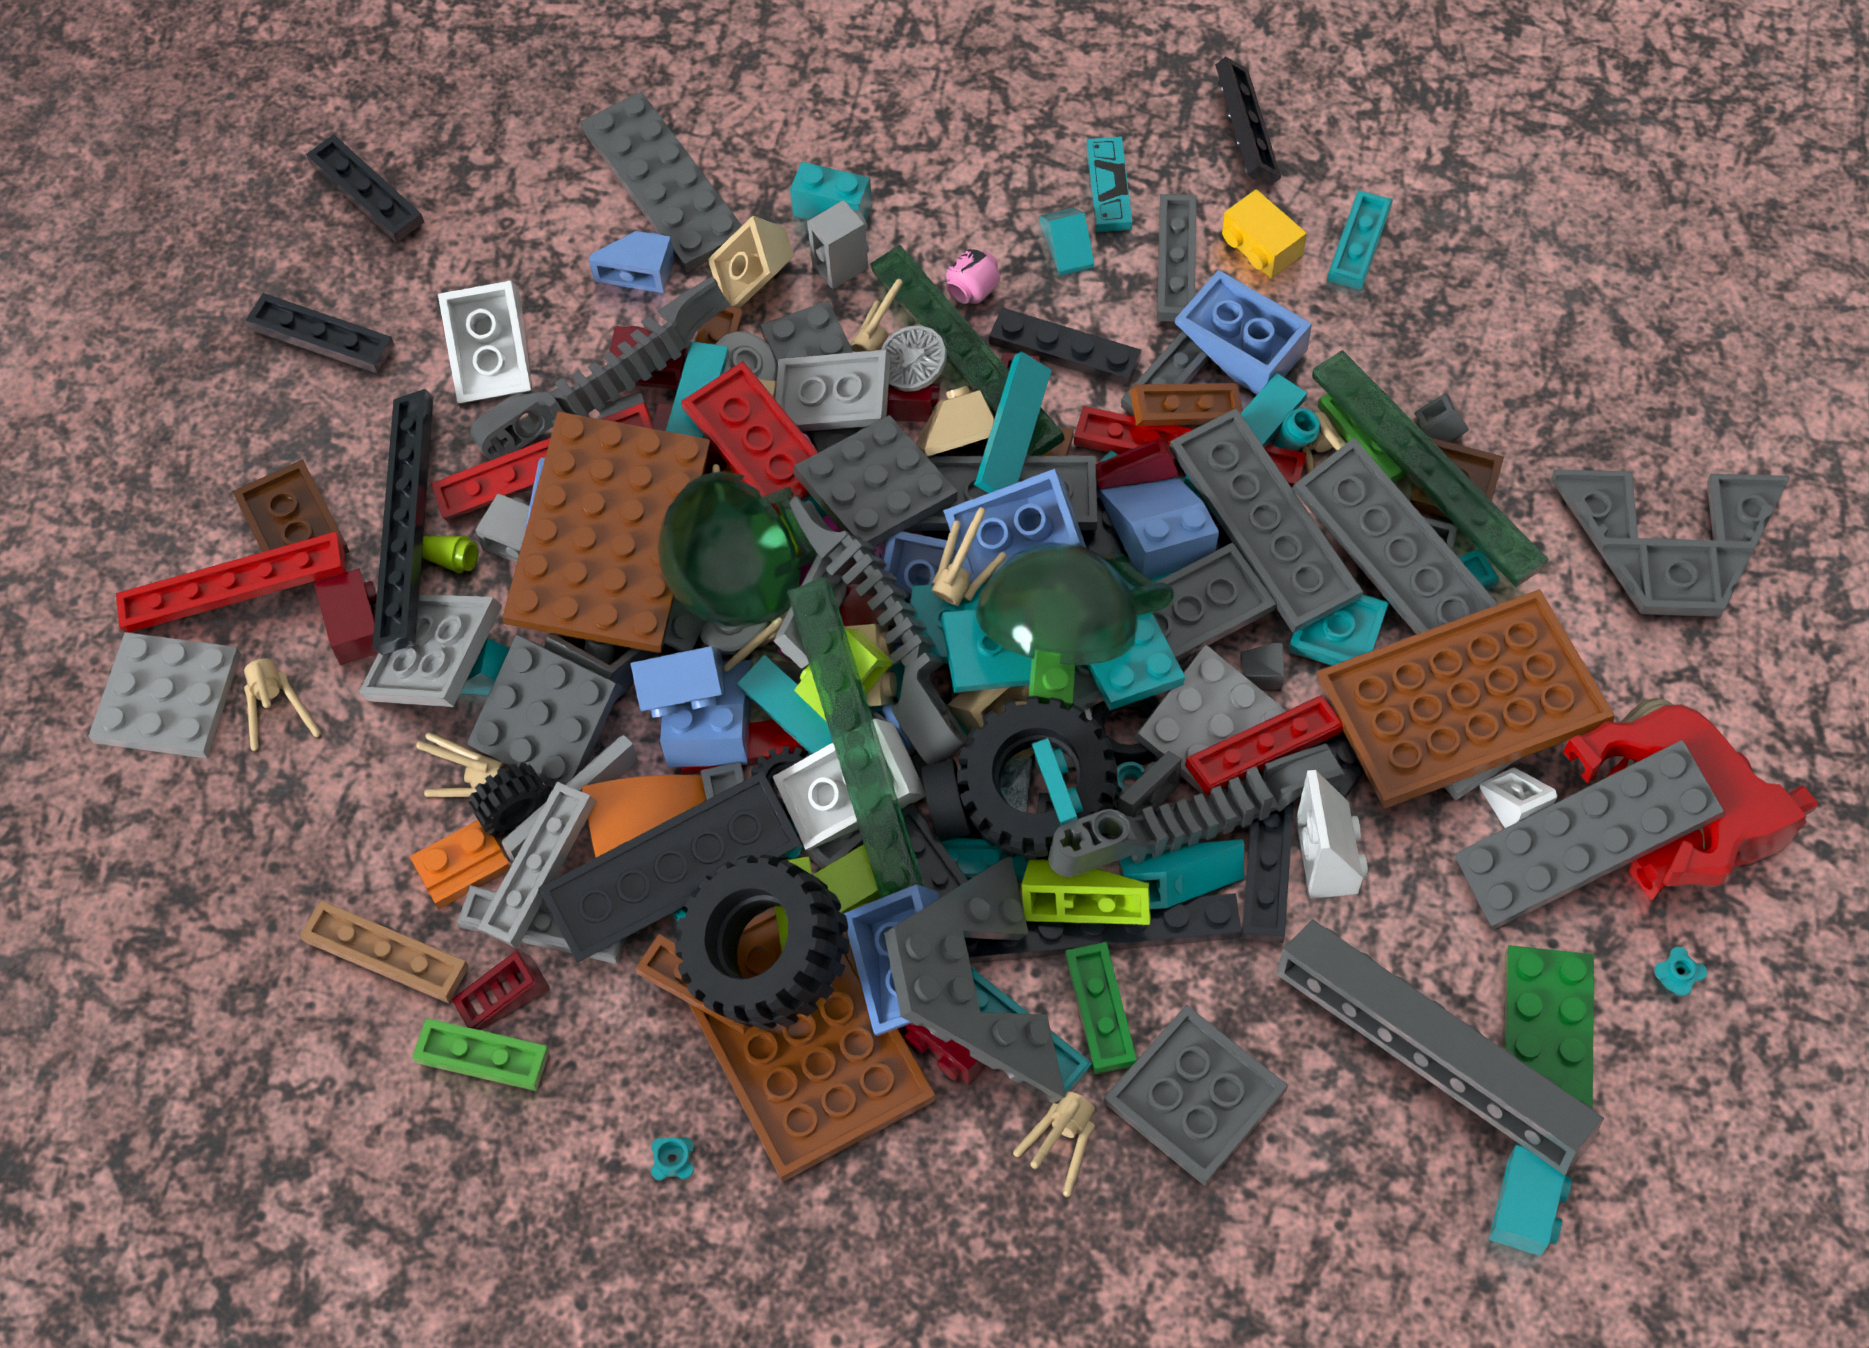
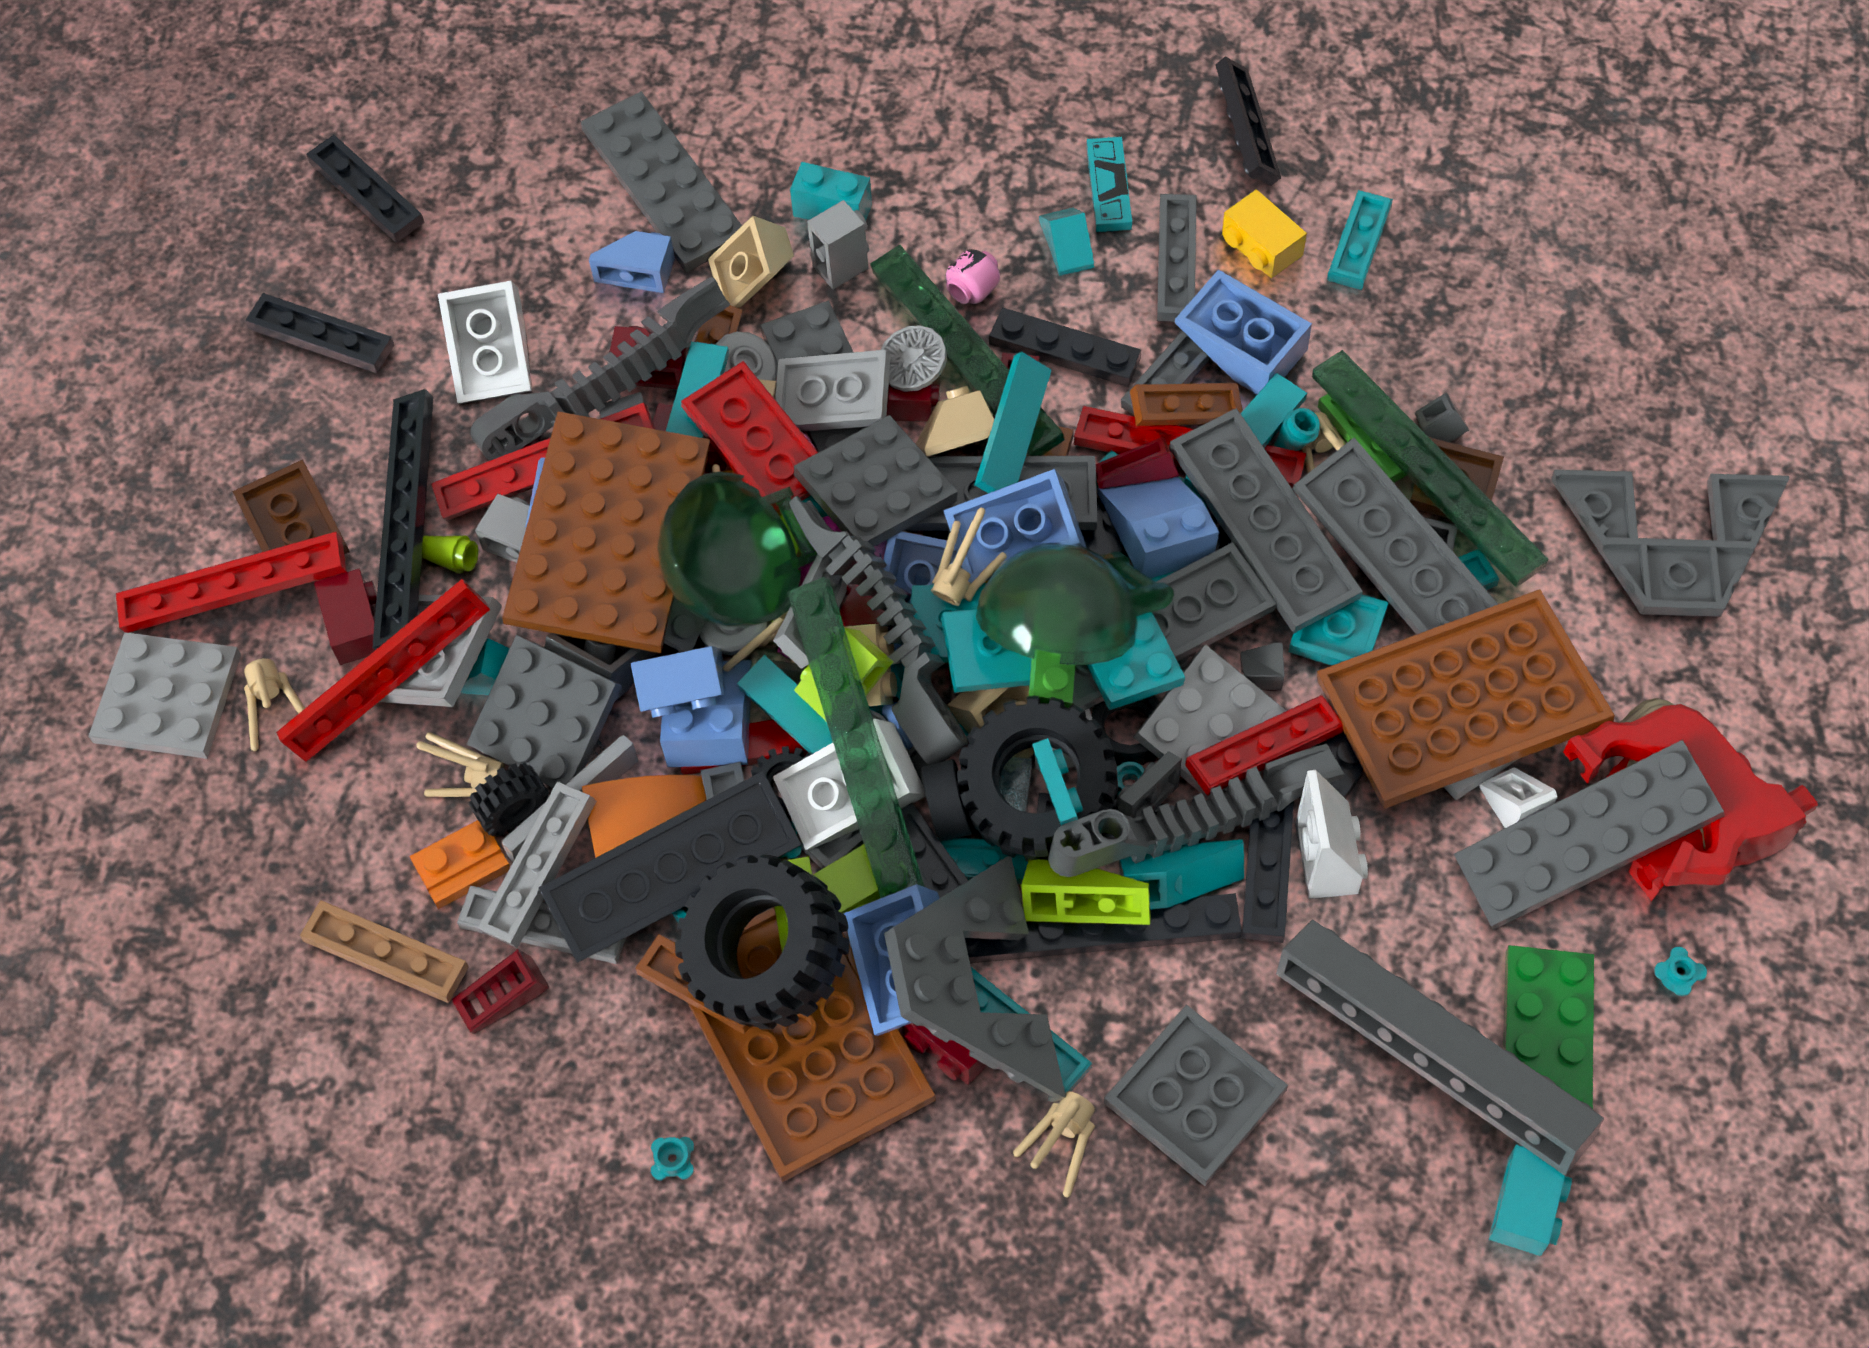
bright green plate [412,1018,550,1091] -> none
tan plant [850,279,937,352] -> none
green plate [1065,942,1137,1075] -> none
none -> red plate [276,579,490,762]

